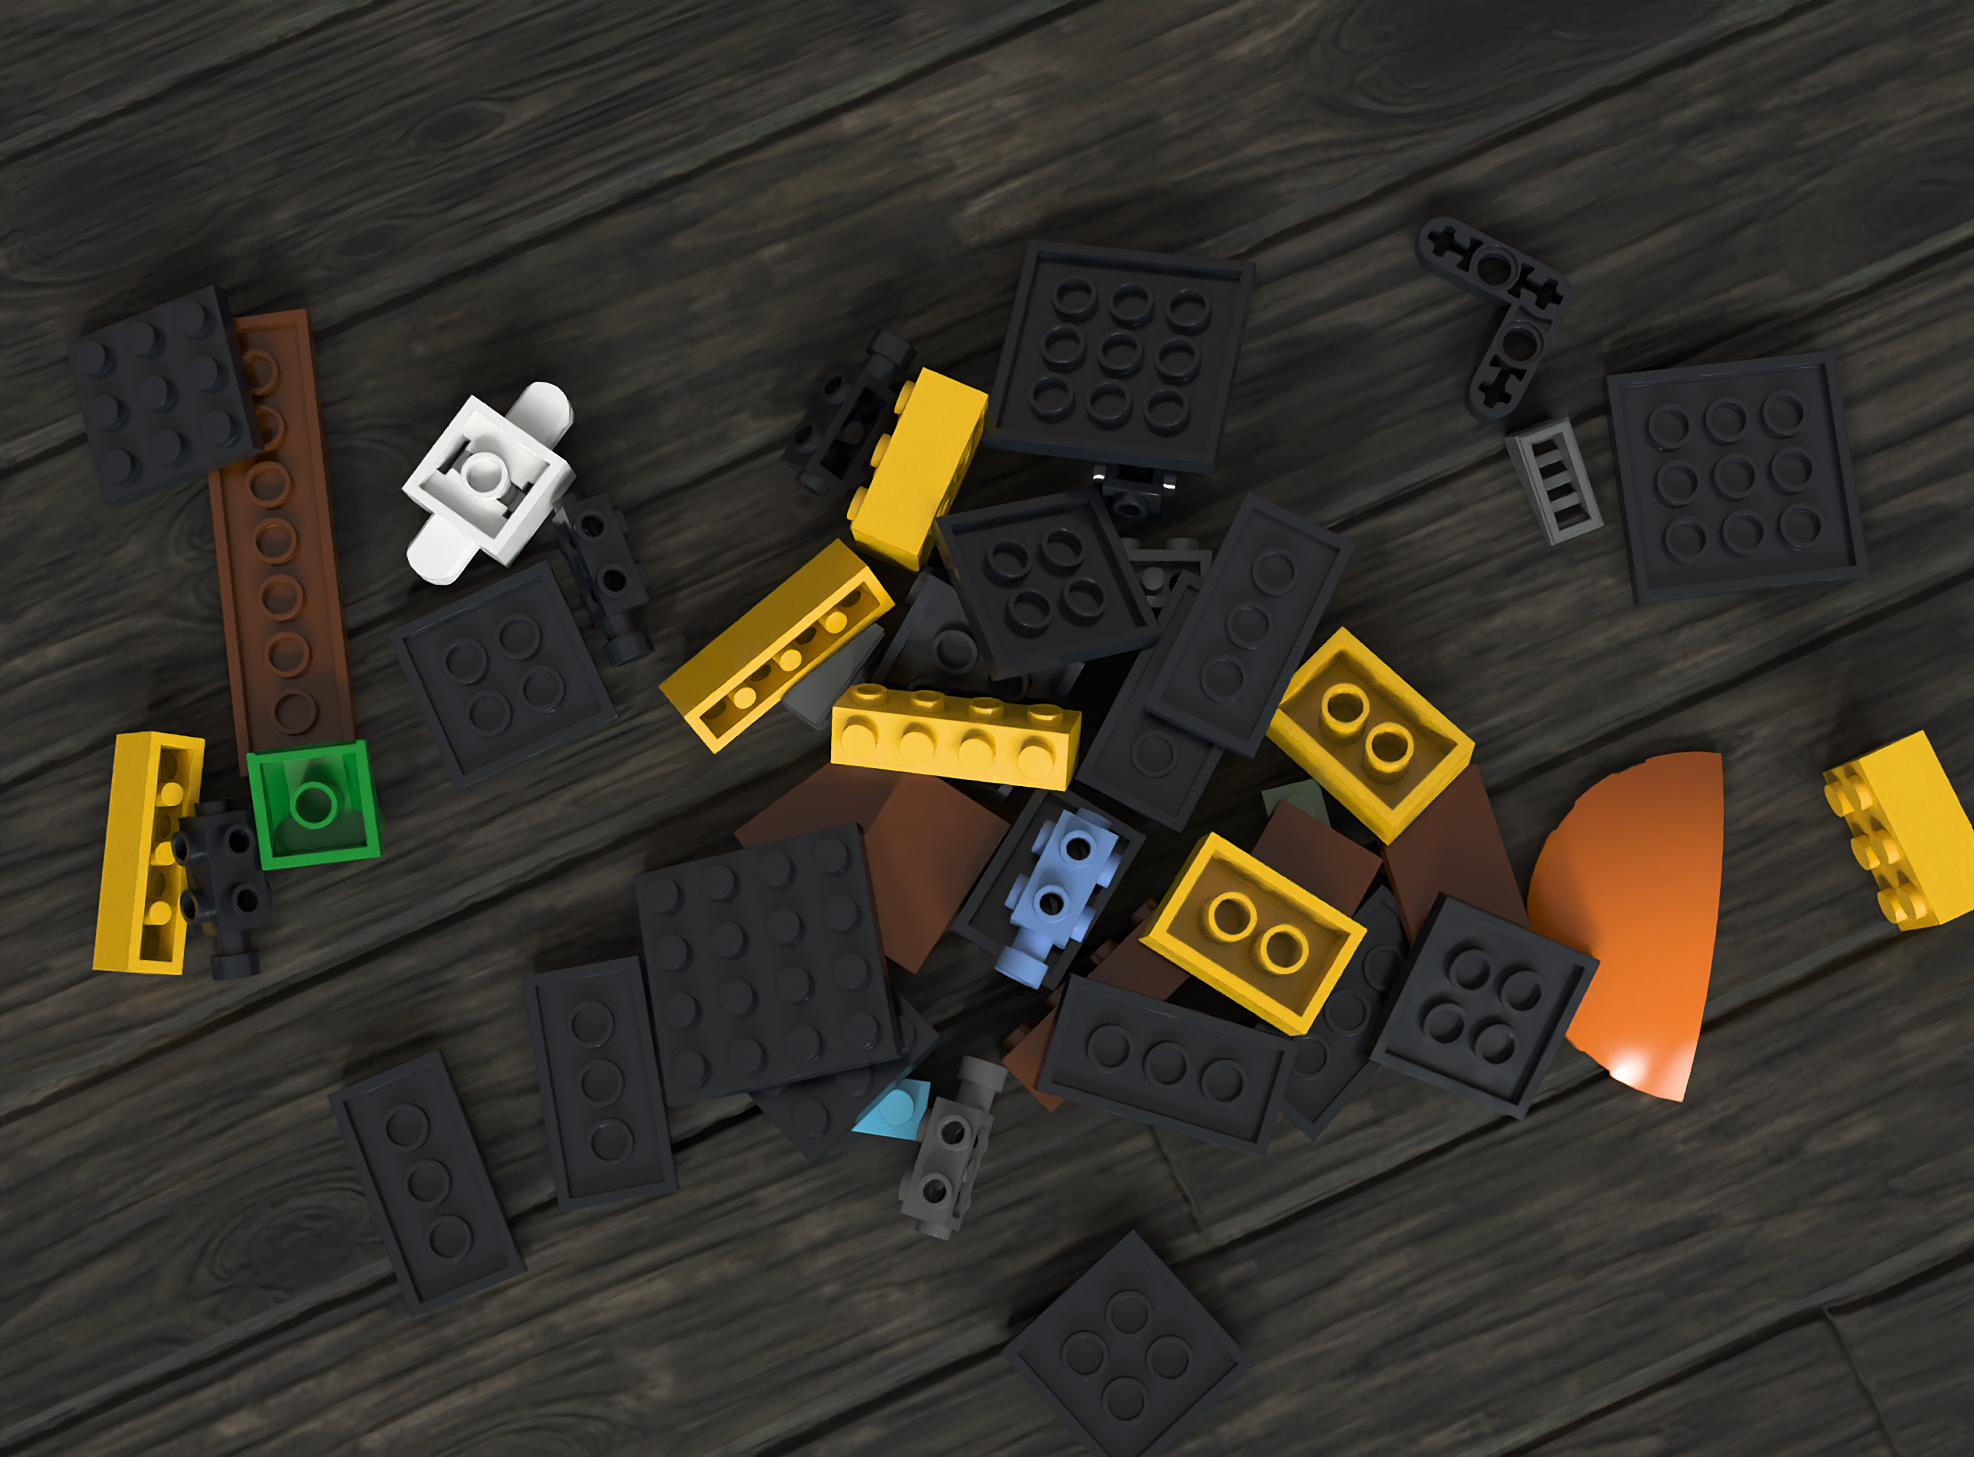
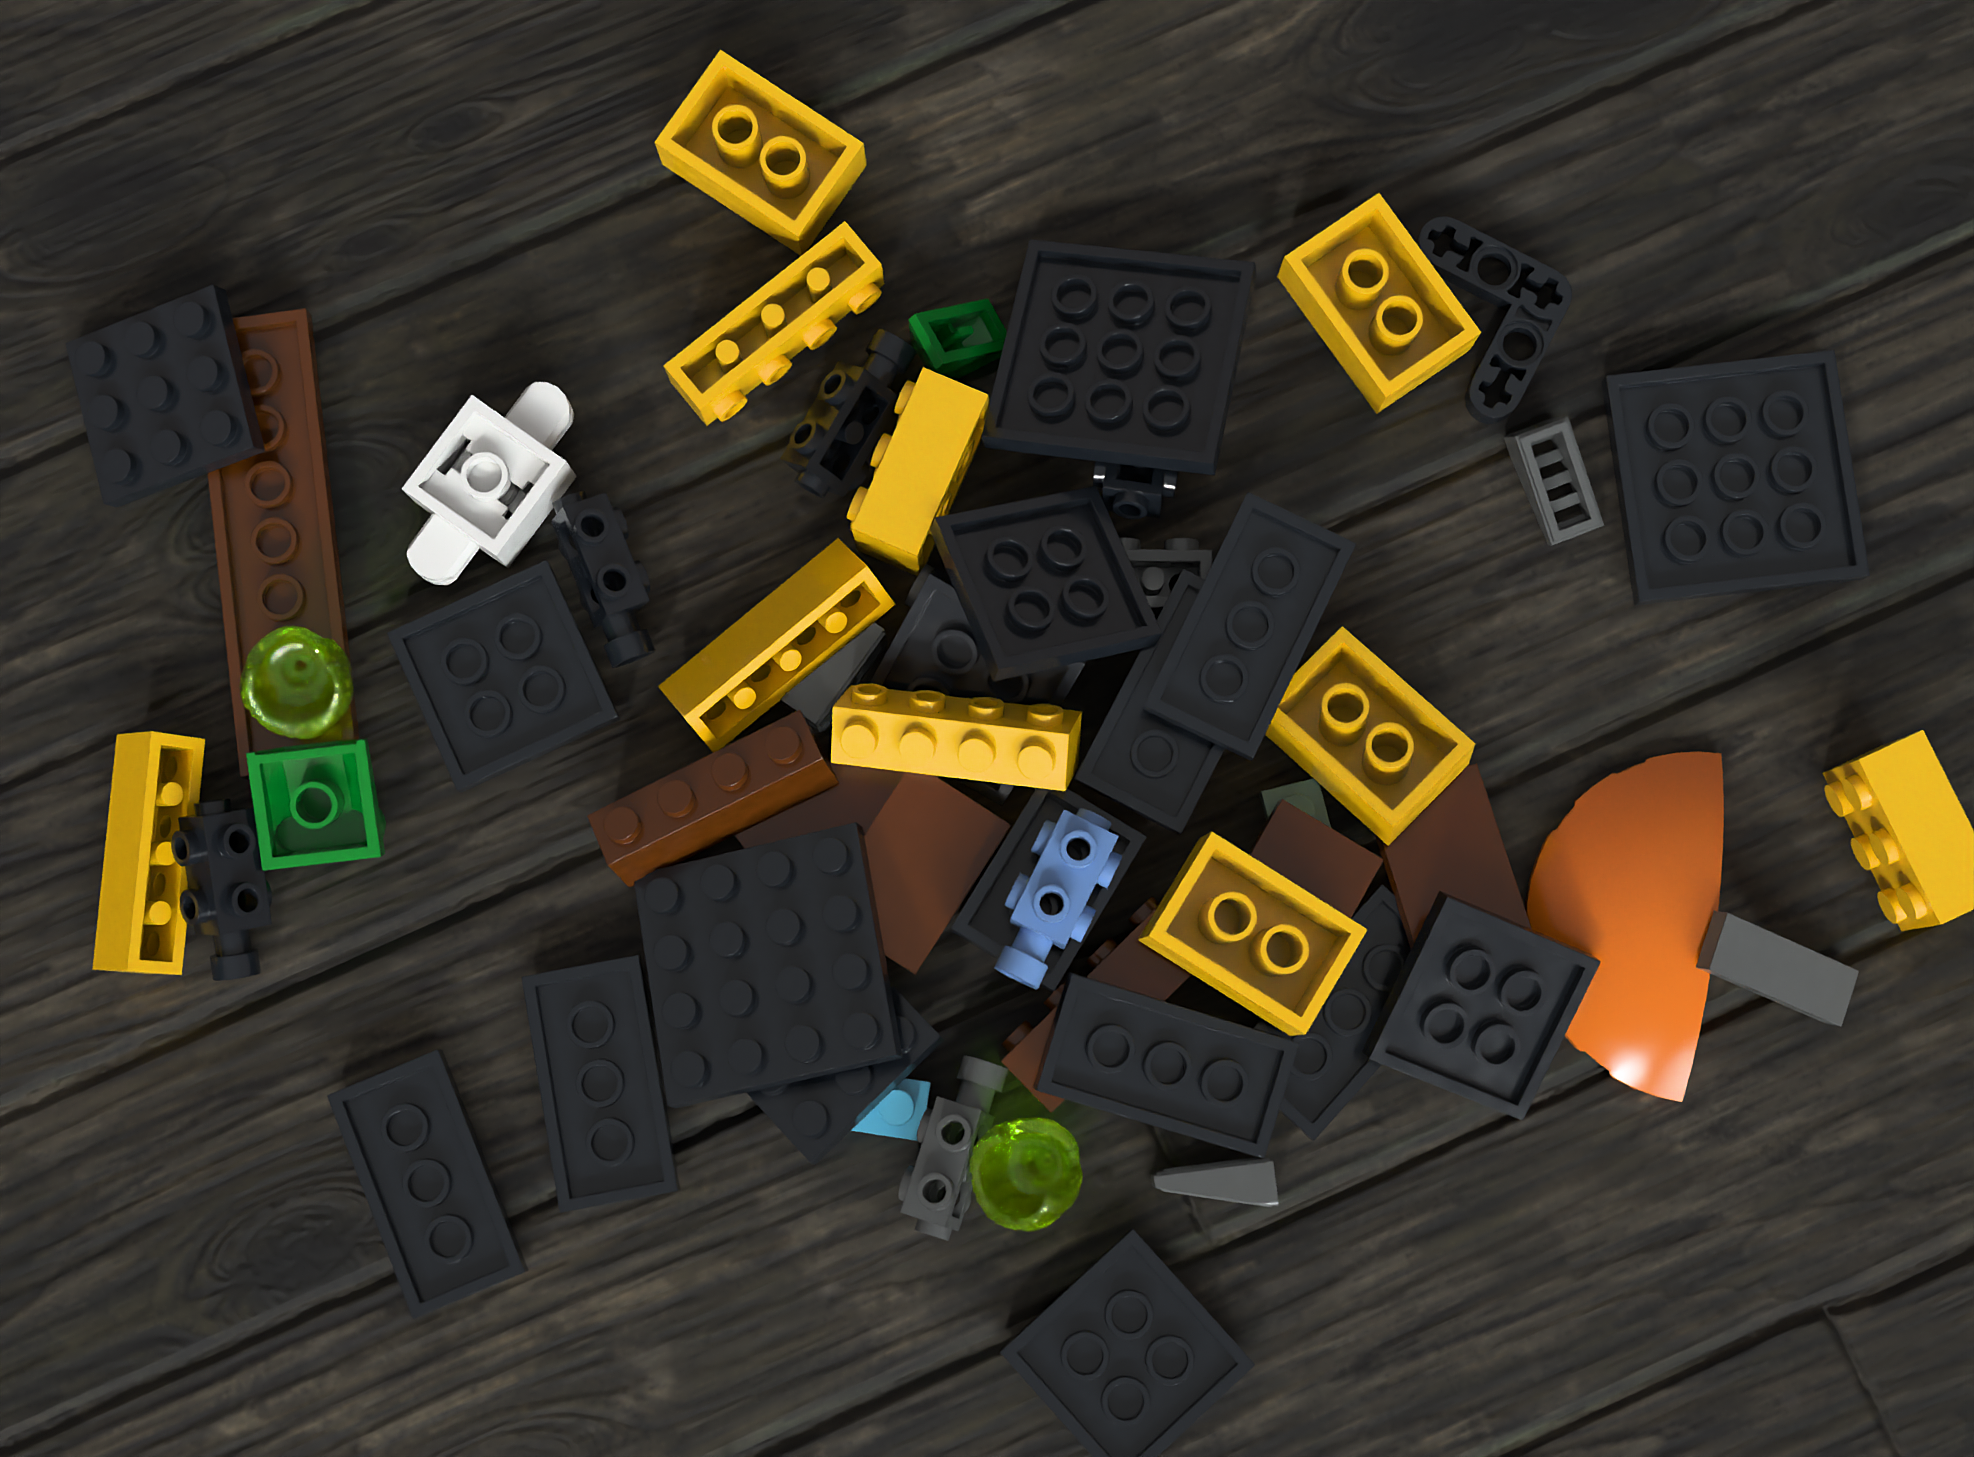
none -> clear neon green piece [239,626,354,739]
none -> reddish brown brick [587,710,839,888]
none -> yellow brick [655,50,867,256]
none -> yellow brick [663,221,884,426]
none -> green slope [908,298,1007,381]
none -> clear neon green piece [969,1117,1083,1232]
none -> dark grey slope [1150,1156,1279,1207]
none -> yellow brick [1277,193,1481,414]
none -> dark grey tile [1696,911,1859,1027]

